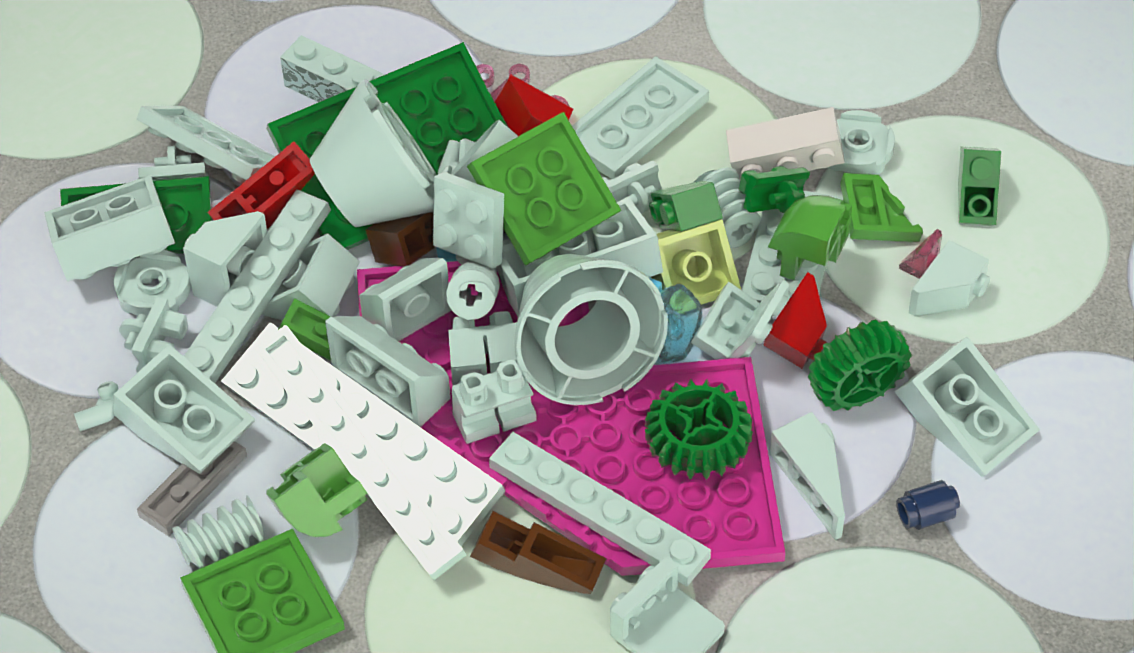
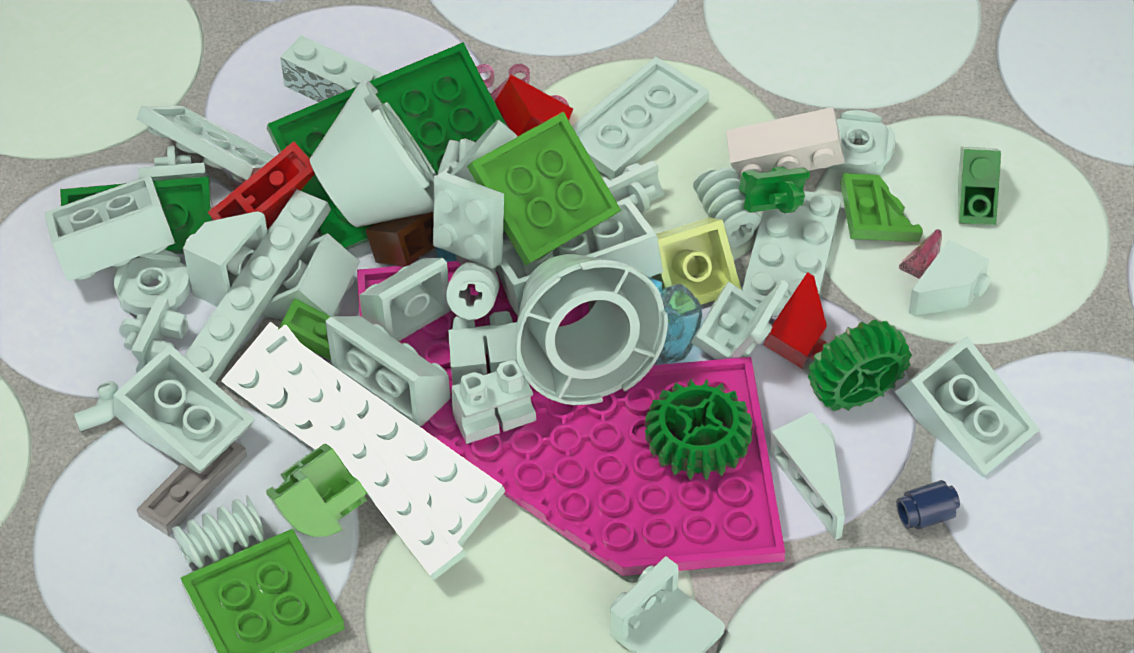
reddish brown slope [470,511,607,594] -> none
light aqua plate [489,432,711,586] -> none
slope [649,181,723,232] -> none
bright green brick [768,195,852,280] -> none

